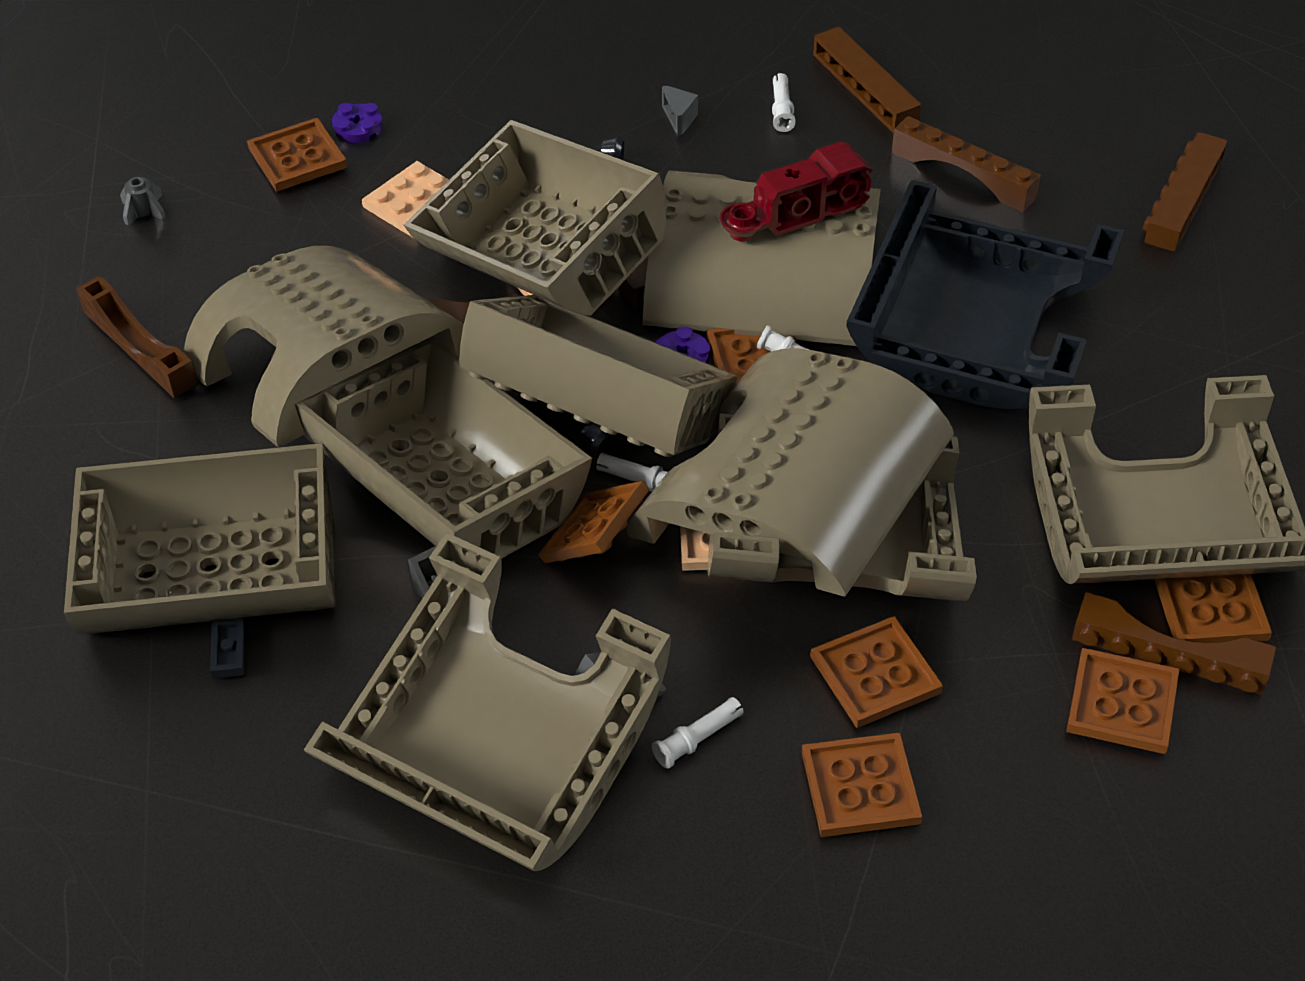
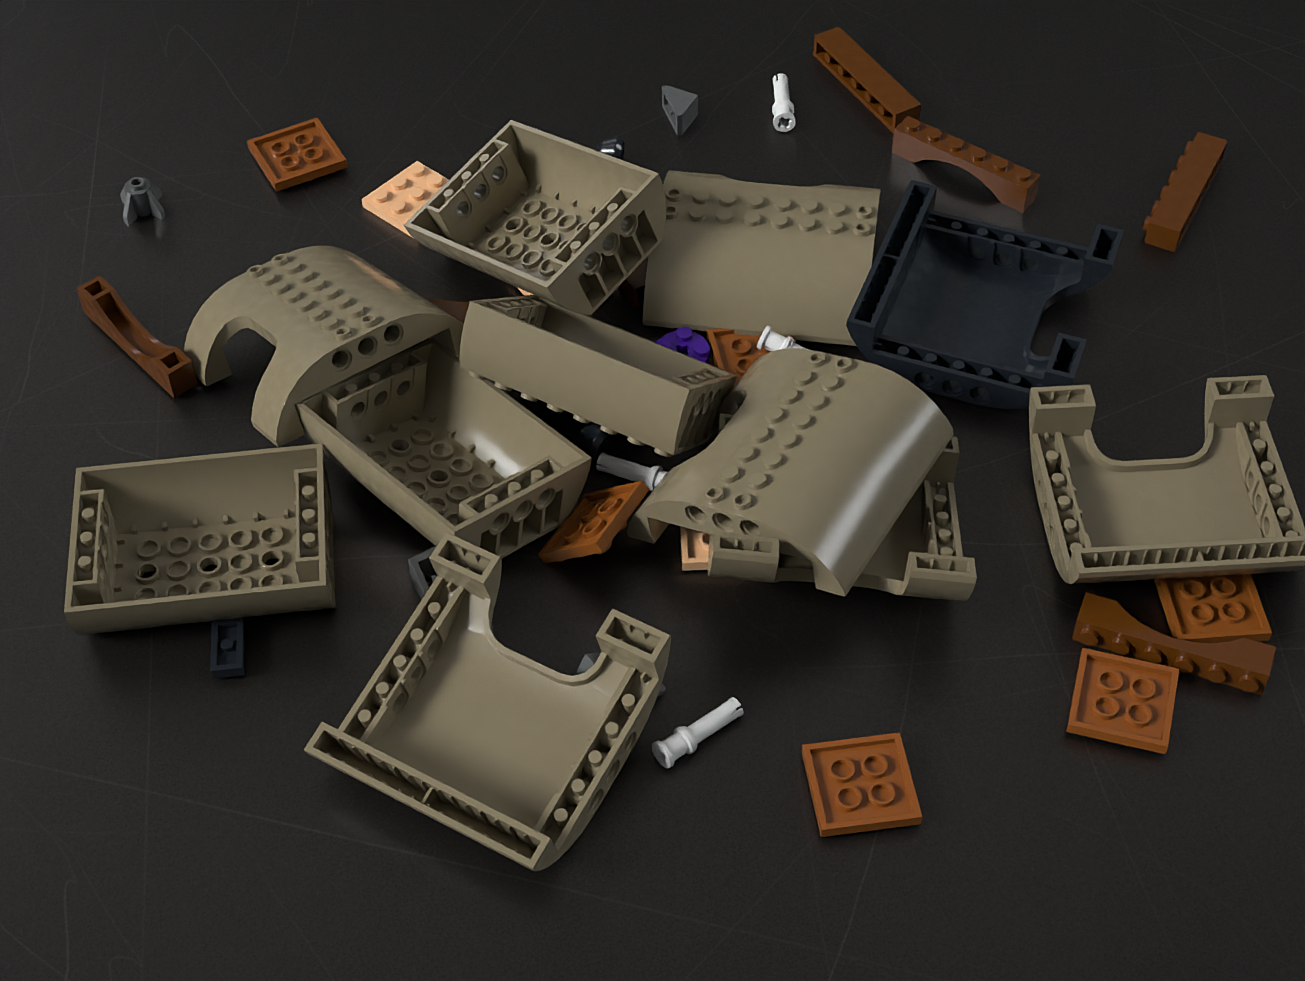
dark purple plate [332,103,383,143] -> none
dark red brick [719,141,873,242] -> none
dark orange plate [810,616,943,728] -> none

